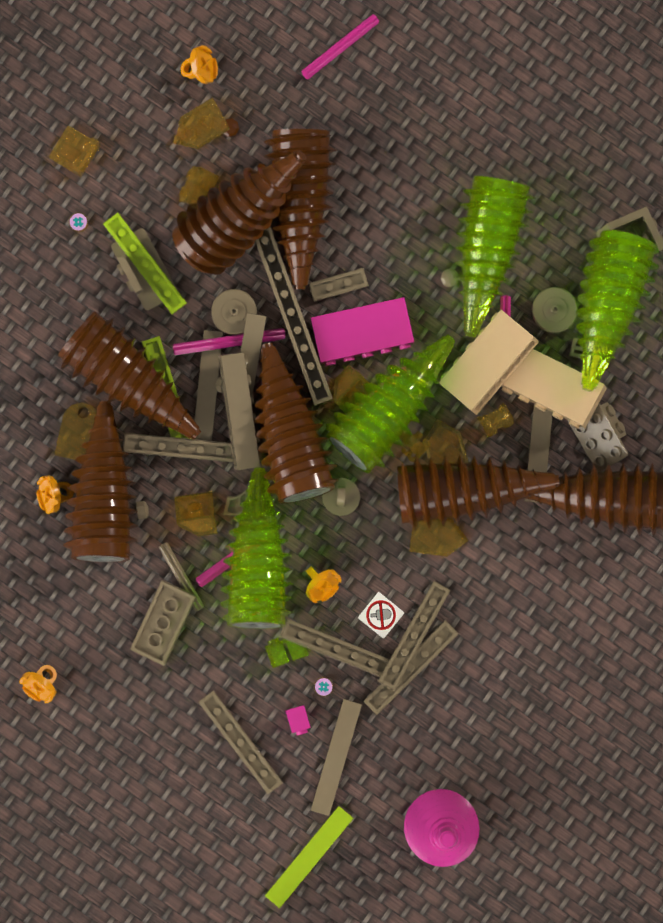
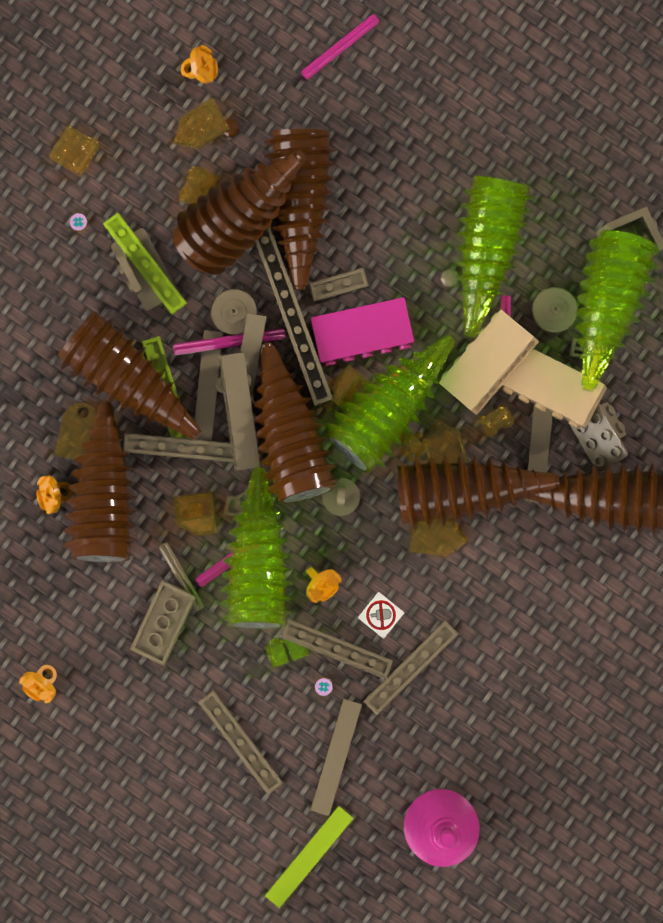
dark tan tile [136,501,149,520] -> none
dark pink brick [286,705,311,735] -> none
dark tan tile [378,581,451,691] -> none

